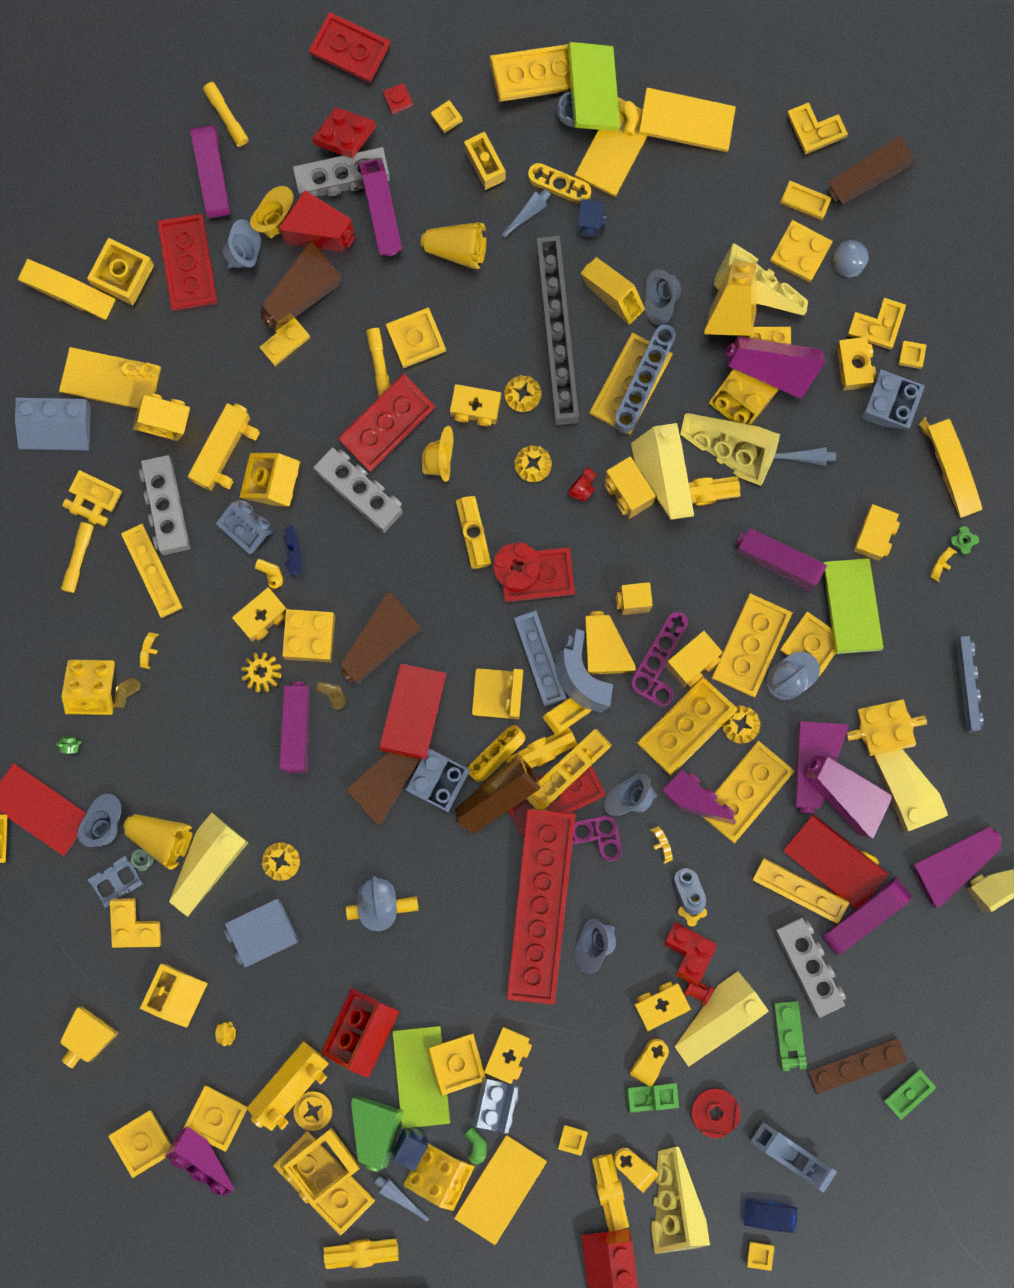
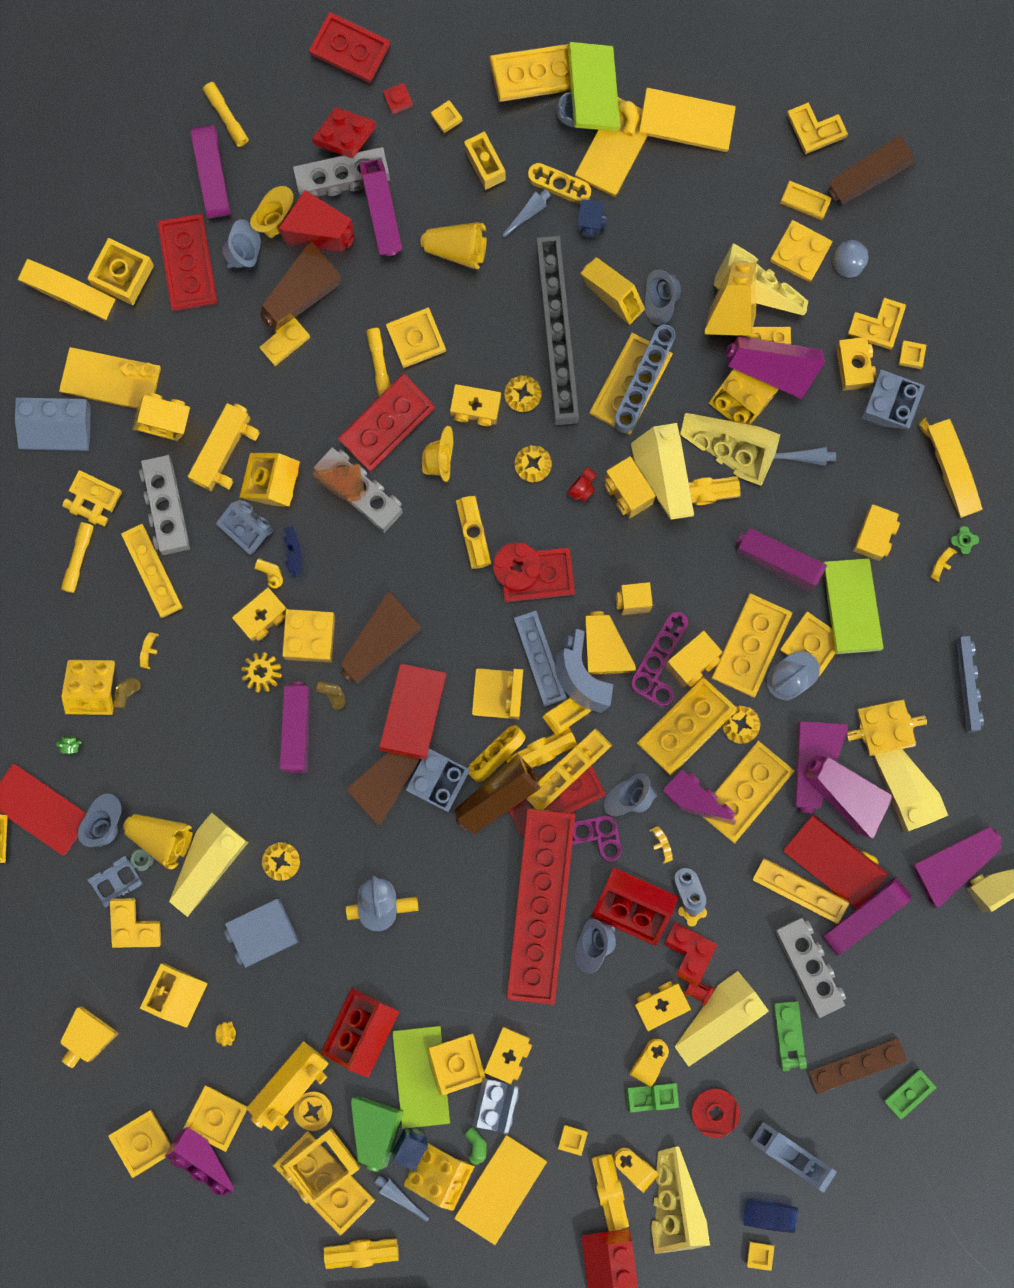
none -> clear orange slope [313,464,365,502]
none -> red slope [591,867,679,946]

